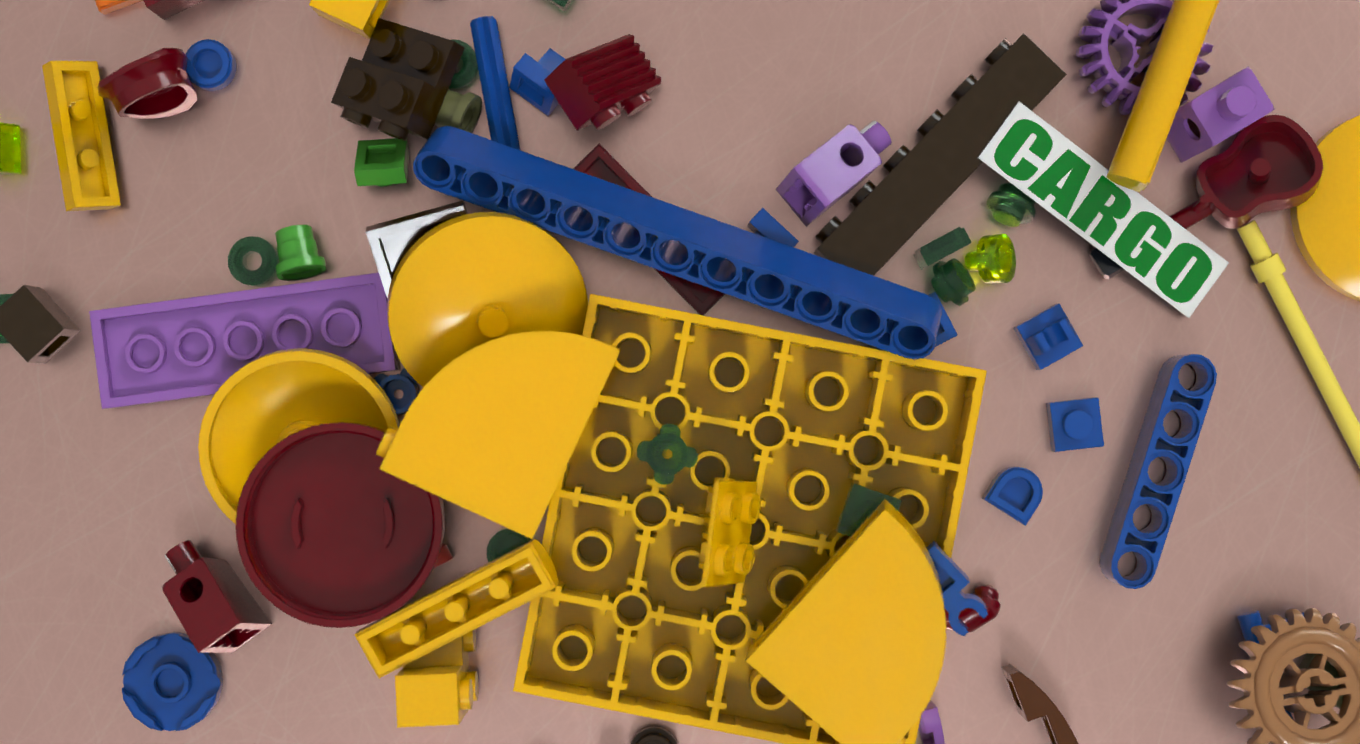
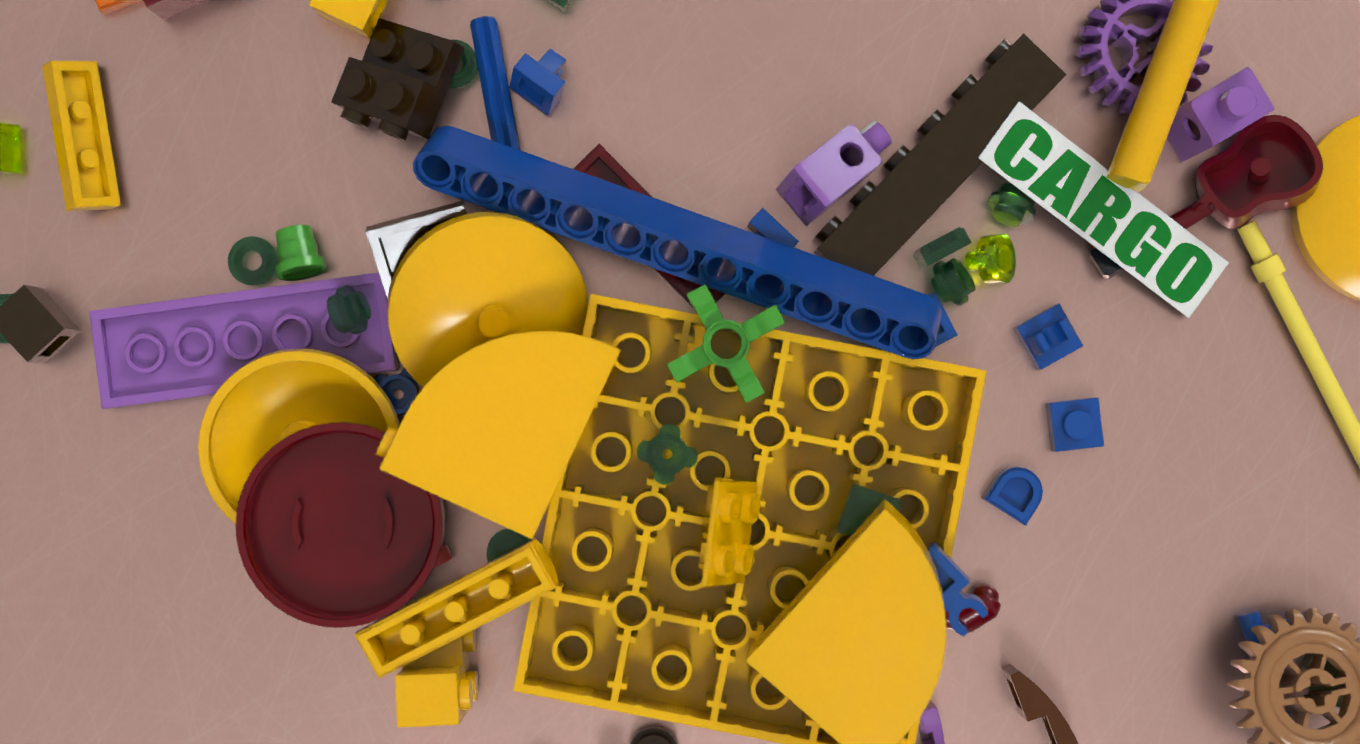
dark red hat [97,48,197,119] -> none
blue tile [122,632,223,731] -> none
dark red torso [162,540,272,653] -> none
blue tile [185,39,237,91] -> none
bright green plate [354,138,410,187] -> none
olive piece [435,90,482,133] -> none
dark red brick [544,34,661,131] -> none
blue beam [1099,354,1217,589] -> none
none -> plate [327,285,371,335]
none -> bright green pin [667,284,786,403]

